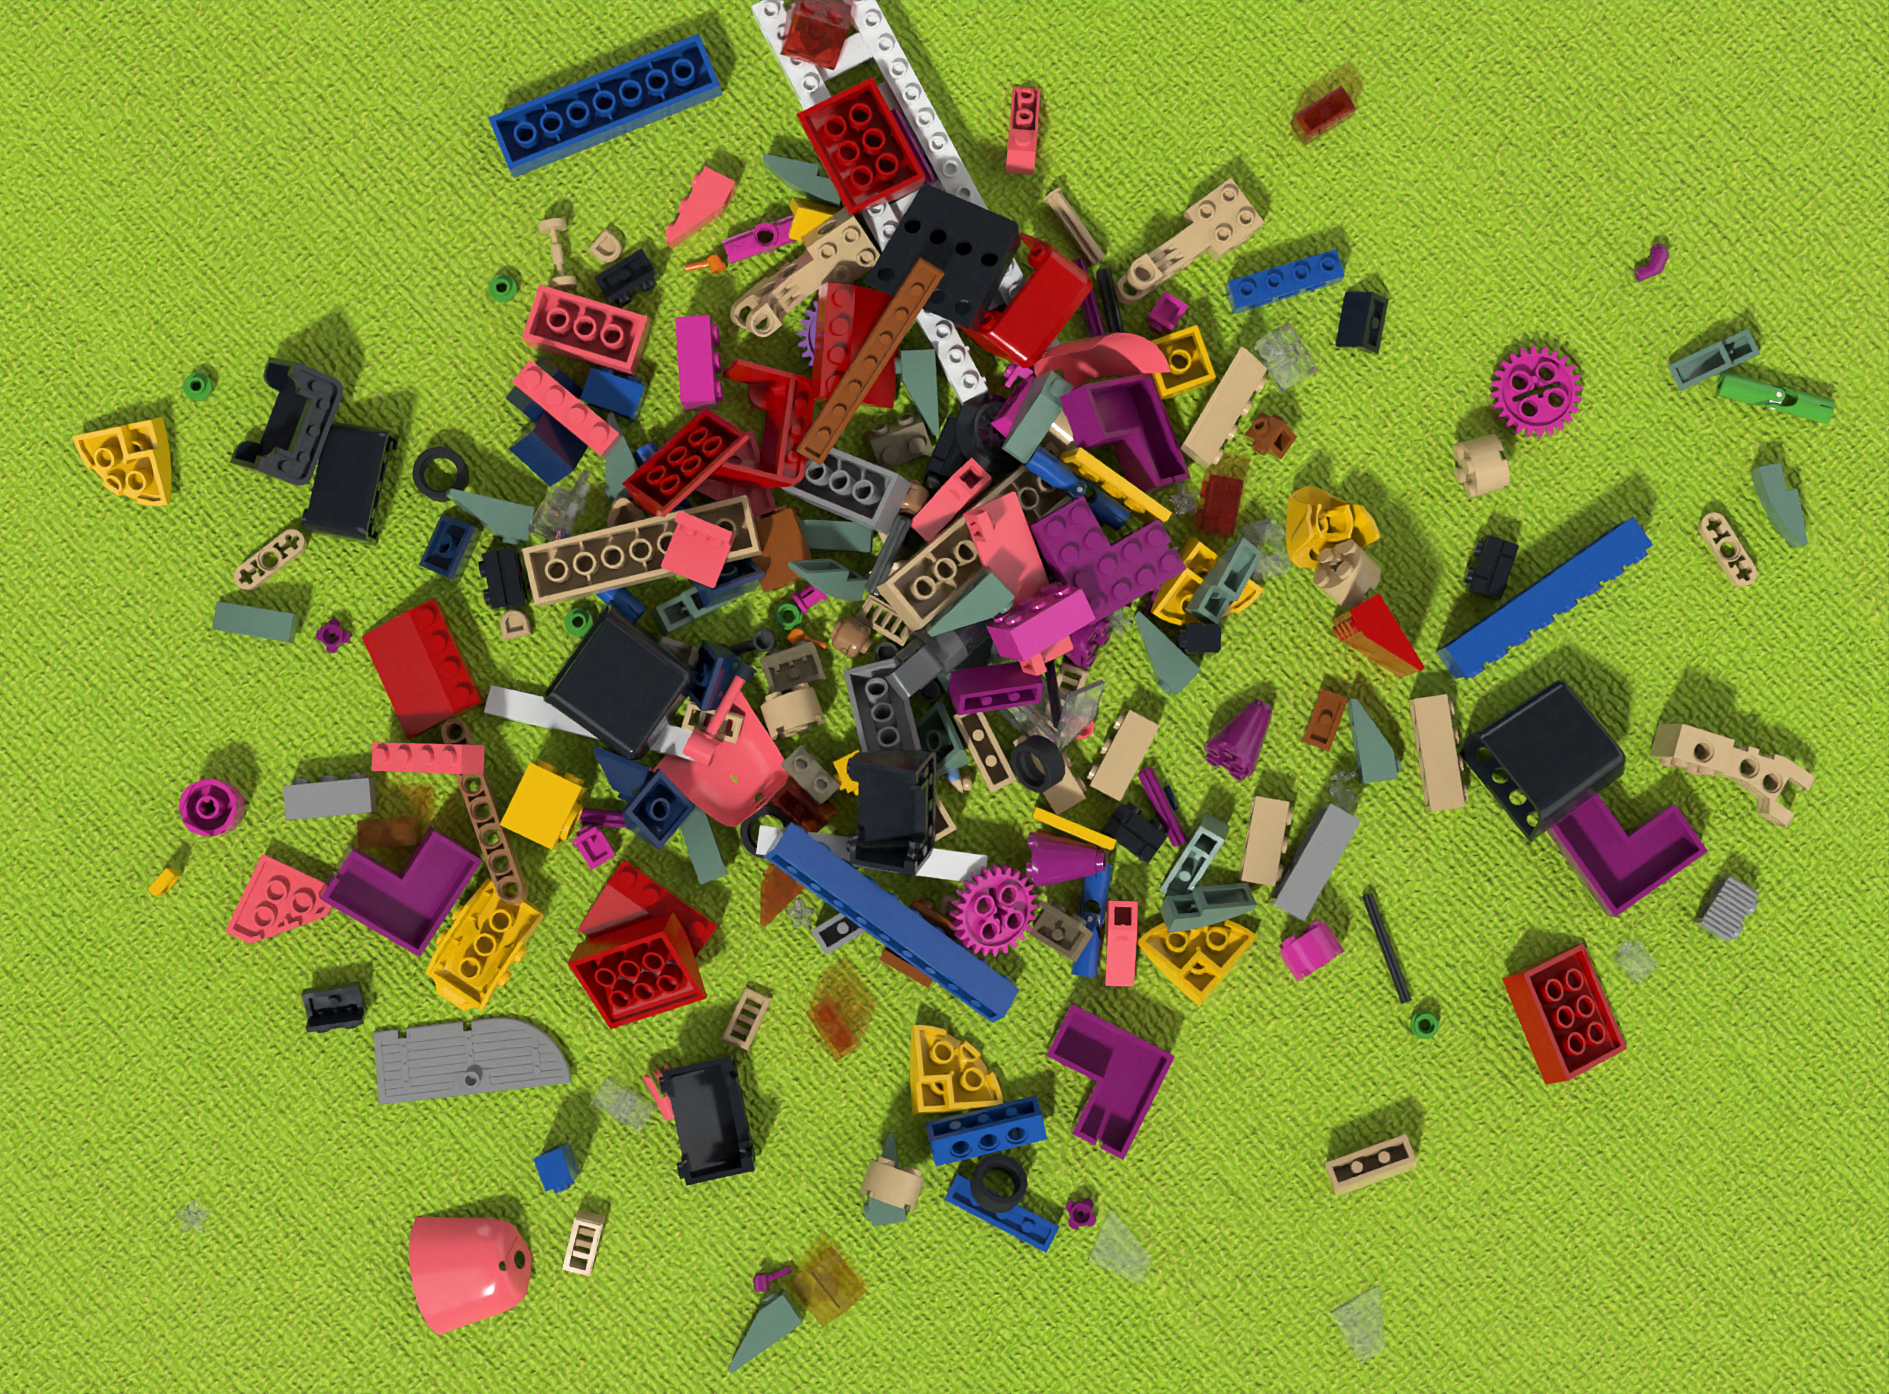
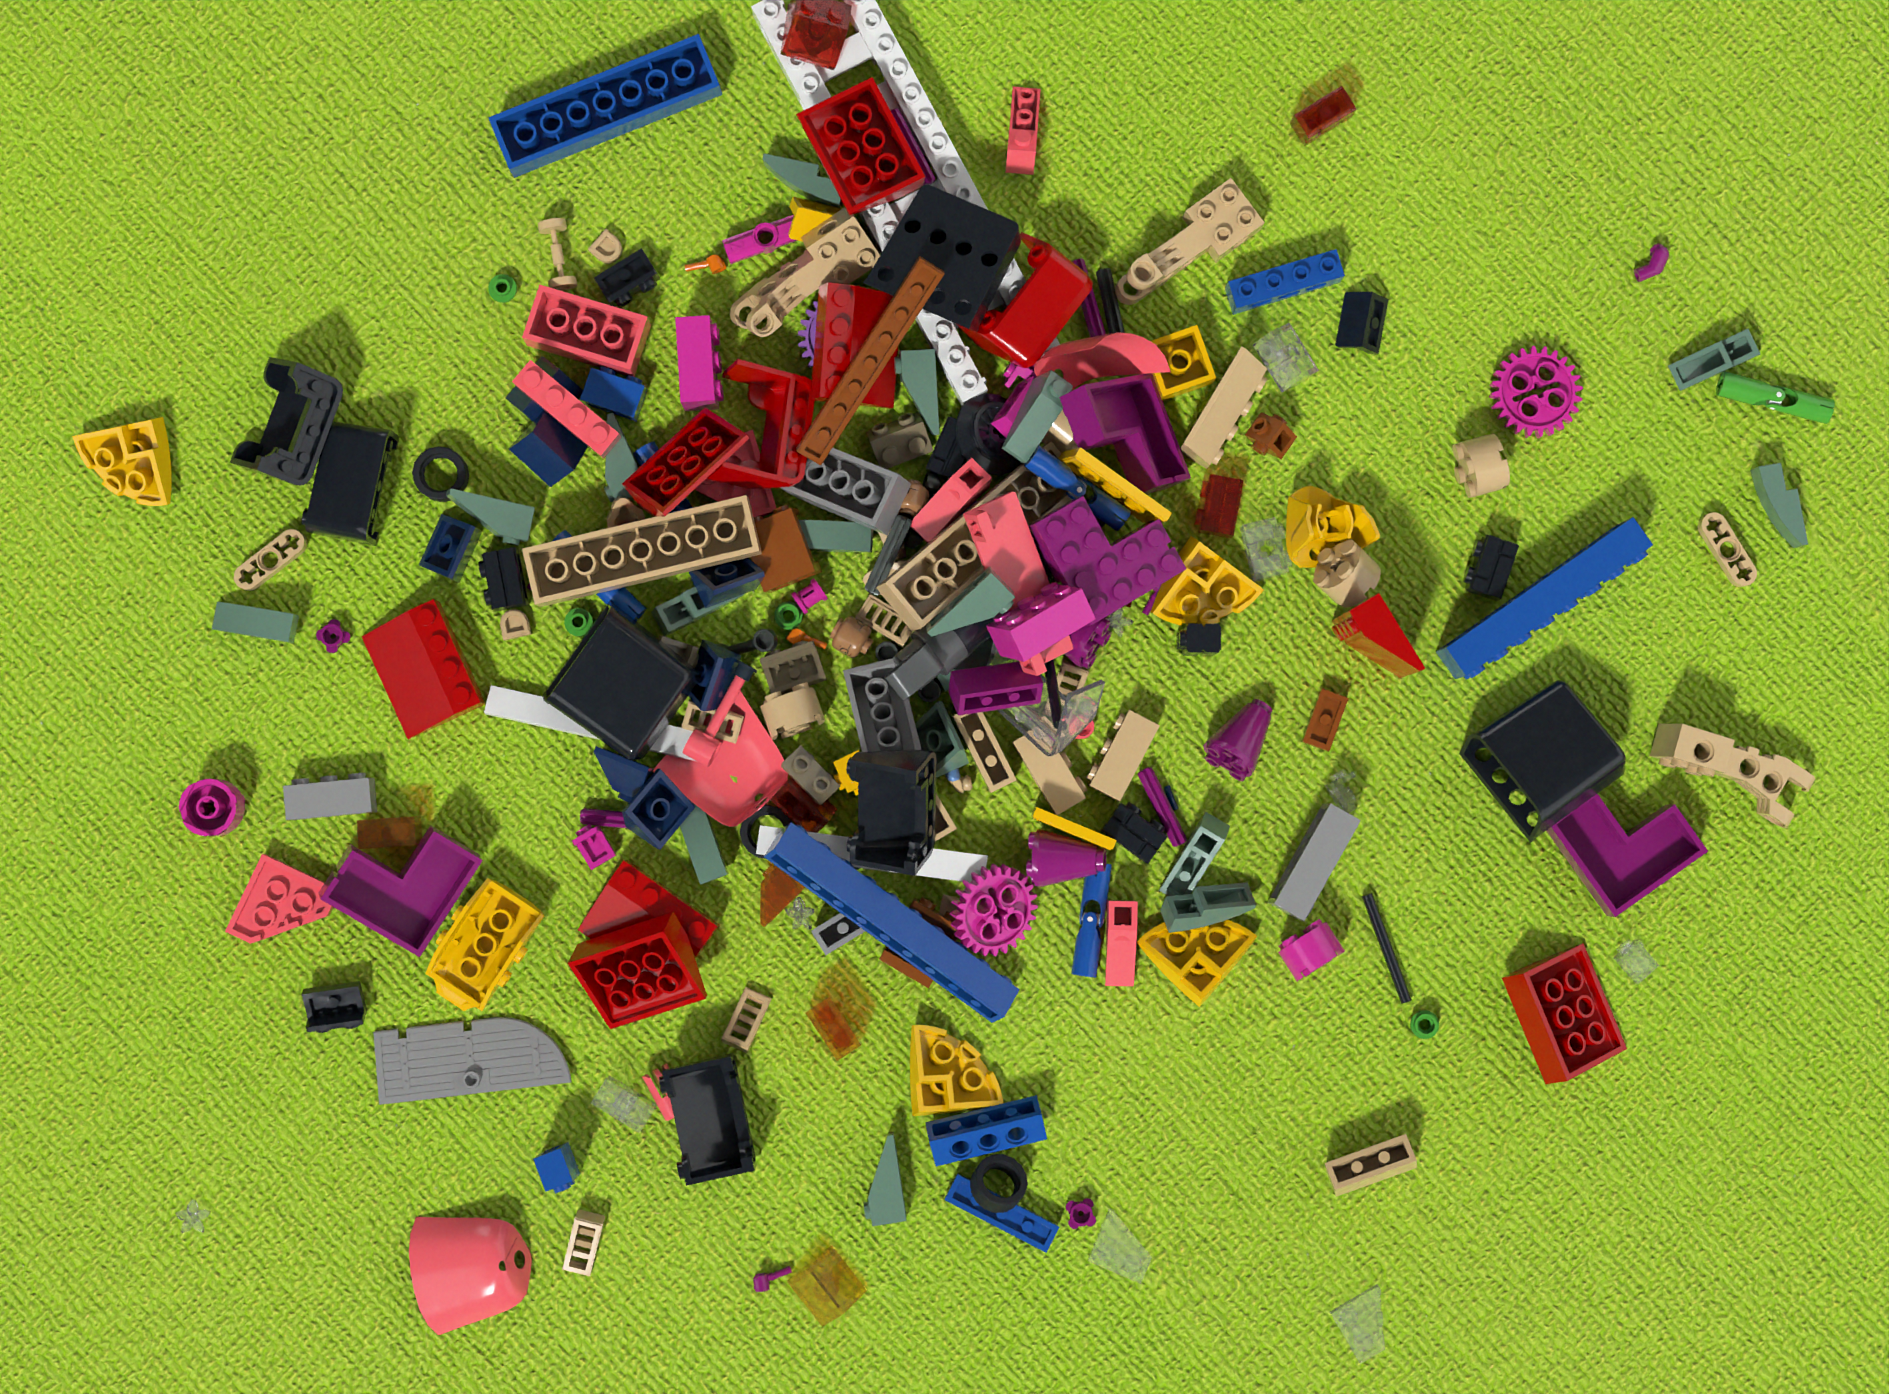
yellow tile [147,868,181,896] -> none
bright green plate [183,372,213,401] -> none
coral brick [372,742,484,774] -> none
medium nougat beam [441,718,528,906] -> none
yellow brick [500,760,589,850] -> none
clear bracket [528,469,591,541] -> none
coral bracket [661,510,736,588] -> none
coral slope [665,166,737,249] -> none
sand green slope [728,1290,804,1374] -> none
sand green slope [788,559,867,601] -> none
tan brick [859,1156,925,1212] -> none
black tyre [1011,735,1065,793] -> none
dark tan bracket [1029,900,1094,962] -> none
tan axle [1043,187,1105,266] -> none
magenta piece [1045,1002,1175,1160] -> none
sand green slope [1133,611,1201,696] -> none
dark pink bracket [1146,291,1188,335] -> none
clear plant [1168,483,1199,516] -> none
sand green slope [1185,537,1263,624] -> none
tan brick [1238,796,1293,886] -> none
sand green slope [1347,698,1401,784] -> none
tan brick [1408,694,1468,812] -> none
light grey brick [1694,874,1759,941] -> none

